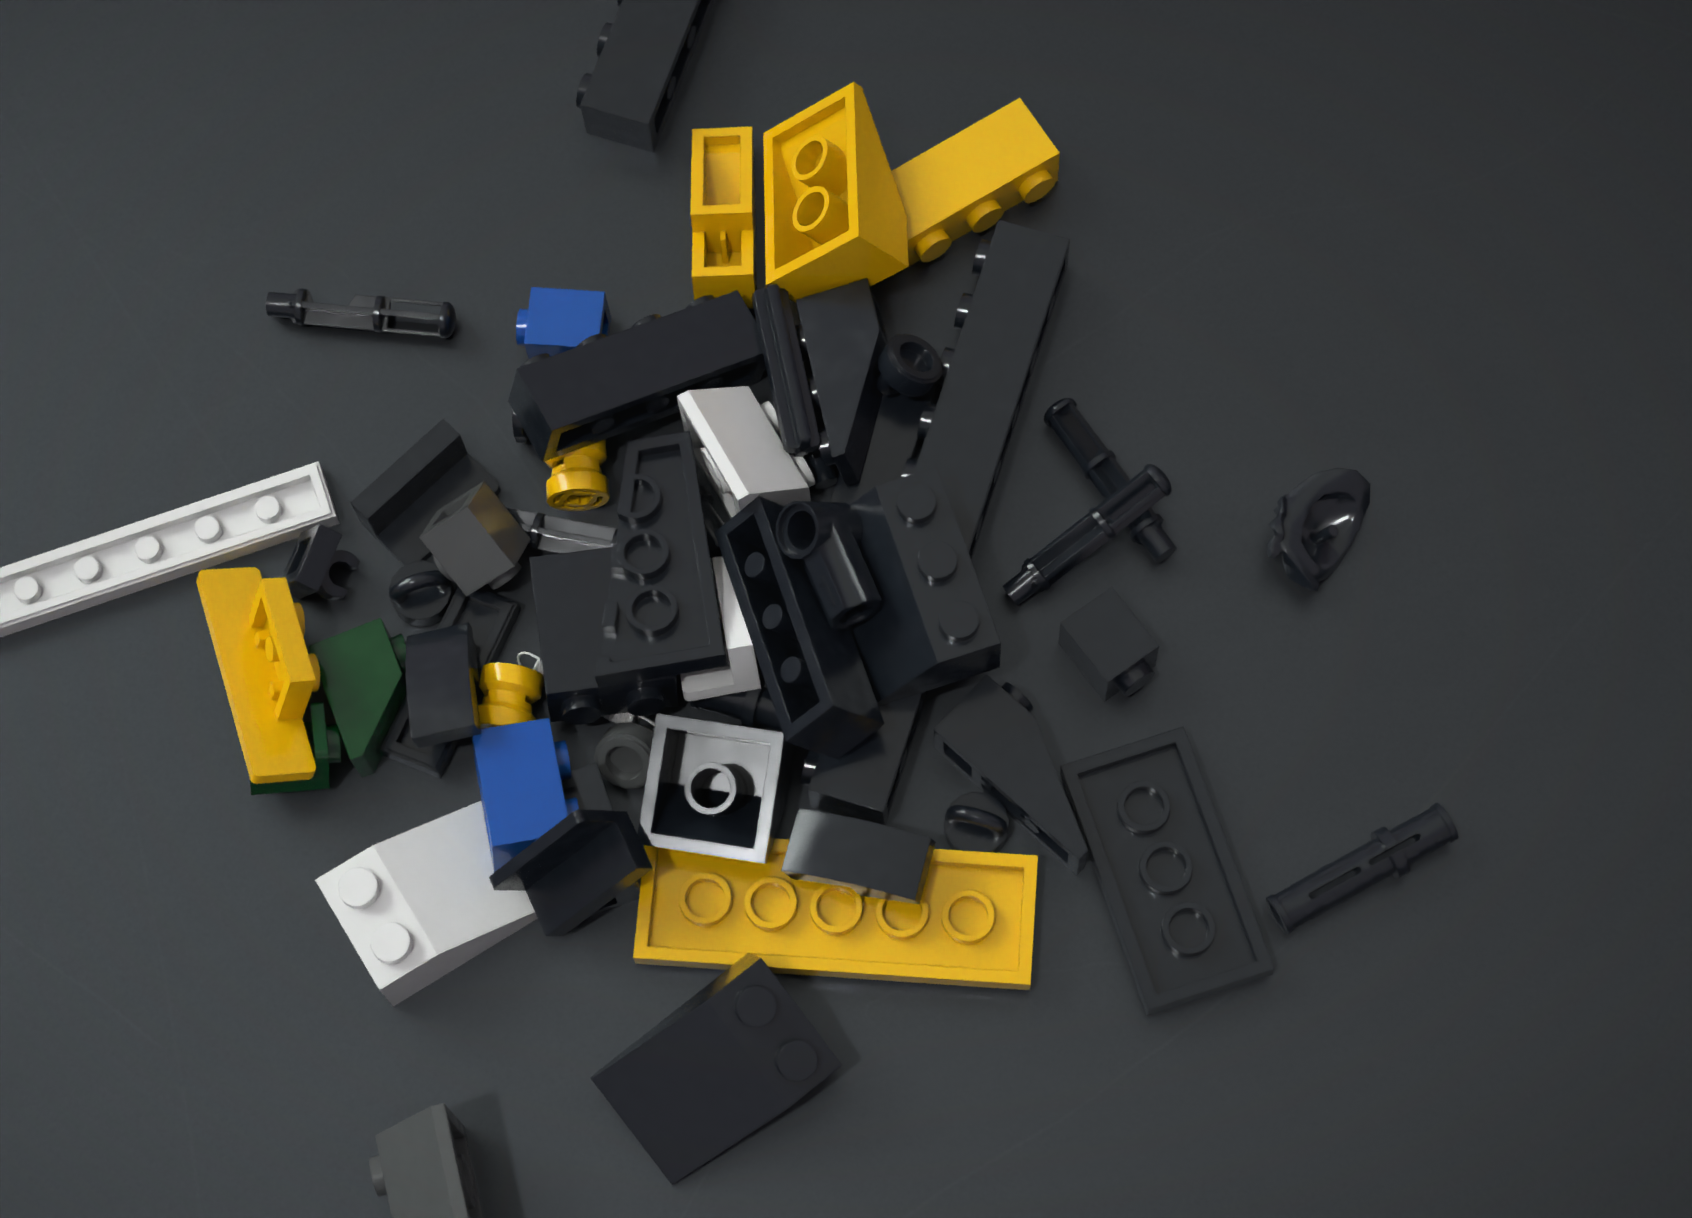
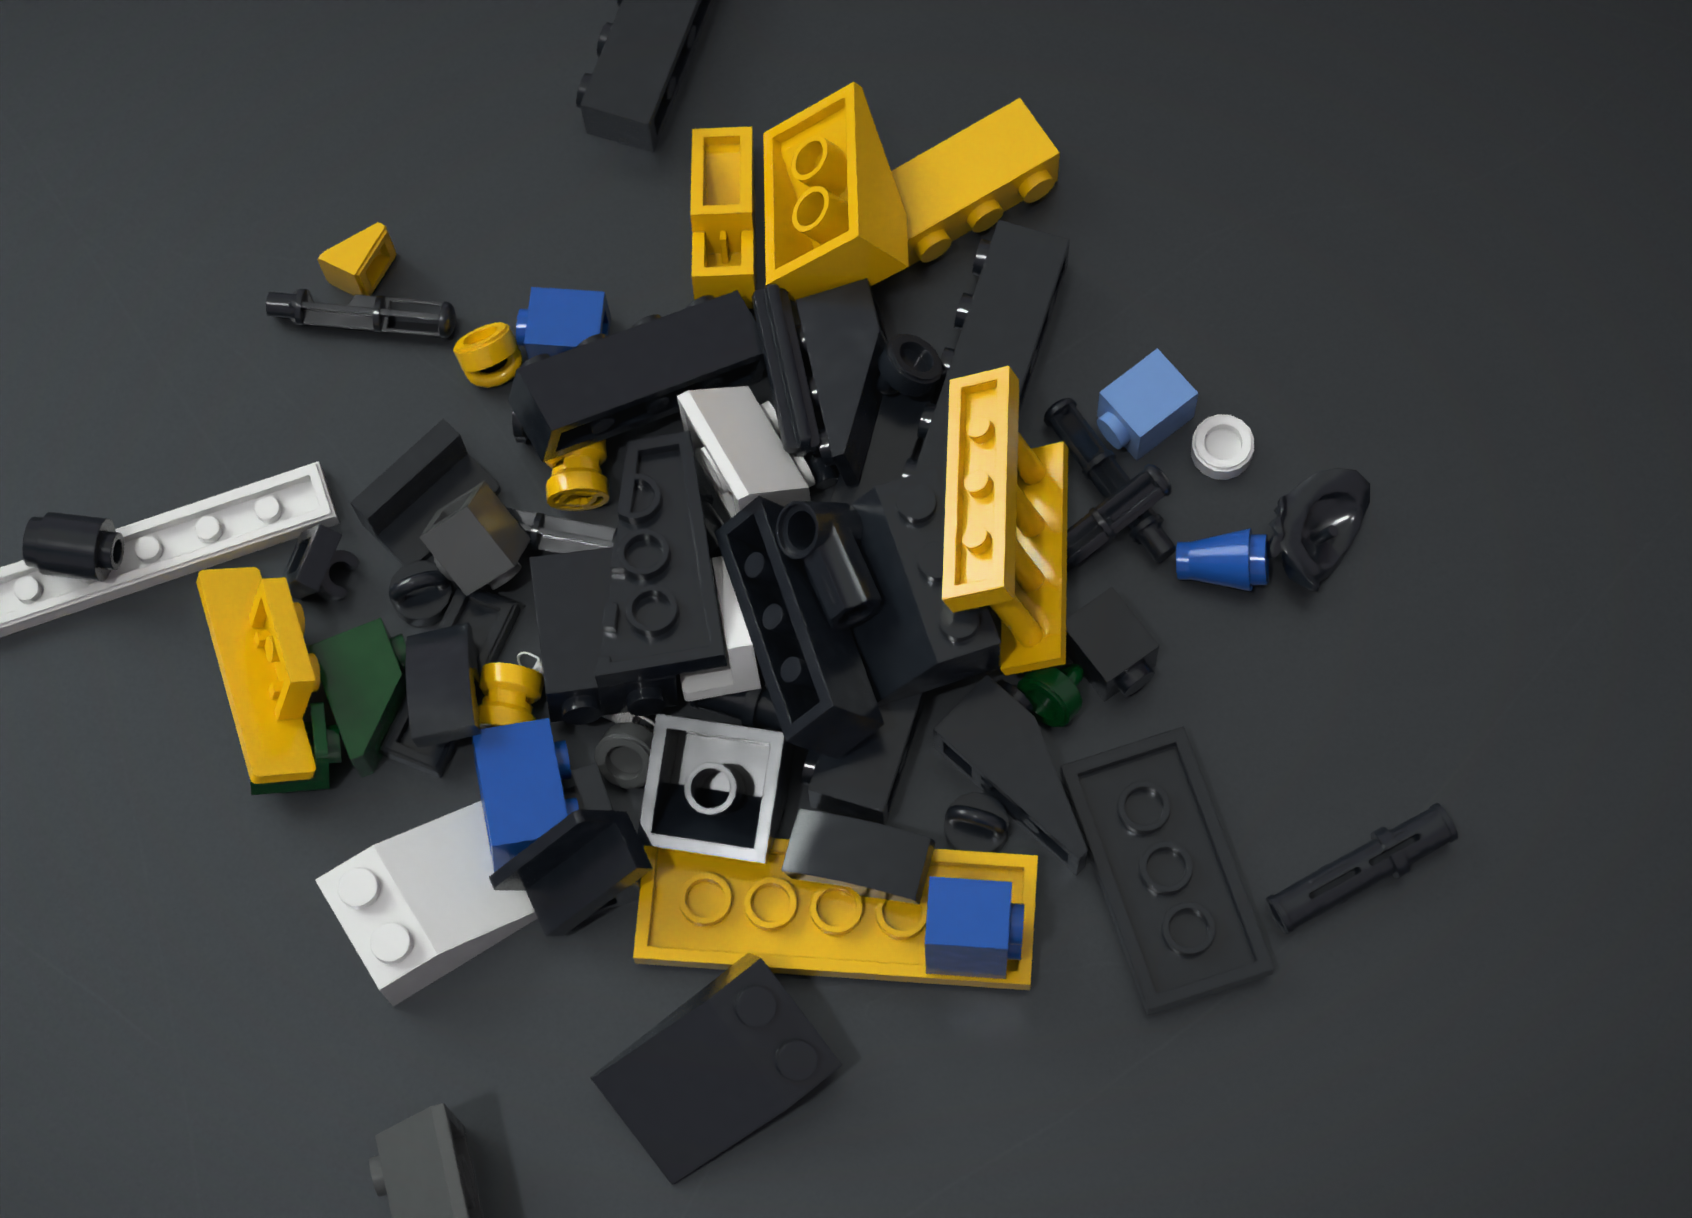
none -> black brick [22,512,124,582]
none -> yellow slope [317,222,397,296]
none -> yellow tile [453,322,523,388]
none -> blue brick [925,876,1025,979]
none -> yellow fence [942,366,1068,676]
none -> dark green tile [1017,664,1085,727]
none -> medium blue brick [1097,348,1198,461]
none -> blue cone [1176,528,1269,592]
none -> white tile [1191,414,1254,480]

